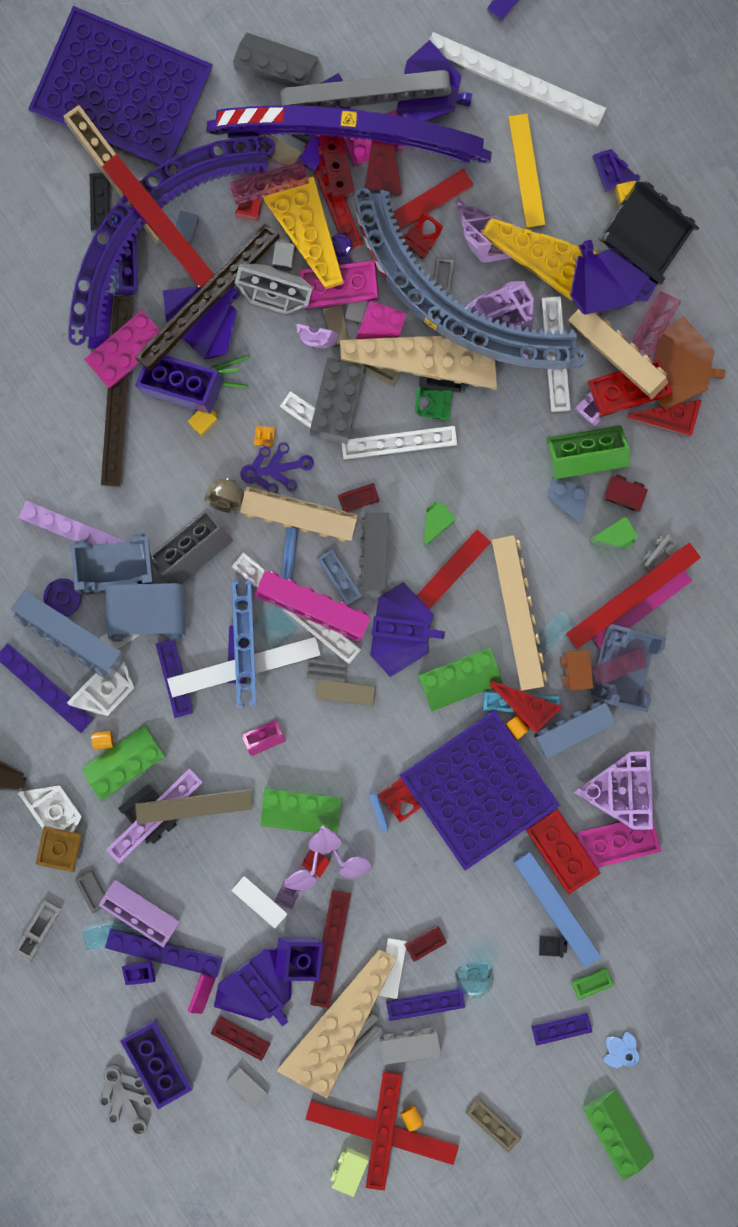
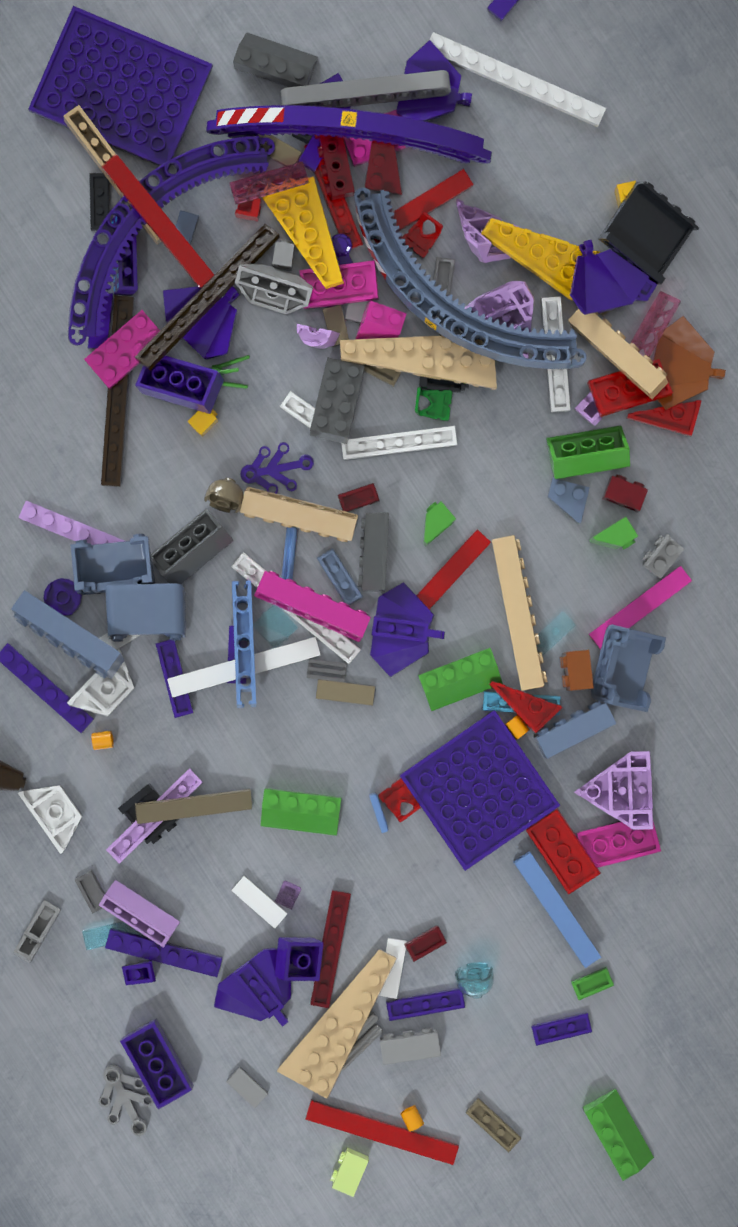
pearl gold tile [36,826,82,872] -> none
bright green slope [82,725,167,801] -> none
dark pink slope [187,974,216,1014] -> none
dark red tile [211,1016,271,1061] -> none
dark pink slope [242,720,286,756] -> none
light orange tile [254,426,275,448] -> none
lavender plant [284,826,373,891] -> none
red panel [301,849,331,877] -> none
red tile [366,1070,402,1191] -> none
yellow tile [508,113,545,229] -> none
black bracket [539,935,567,958] -> none
red tile [565,542,701,649] -> none
dark purple wing [592,149,641,192] -> none
clear pink tile [593,649,648,685] -> none
light blue plate [603,1032,640,1068] -> none

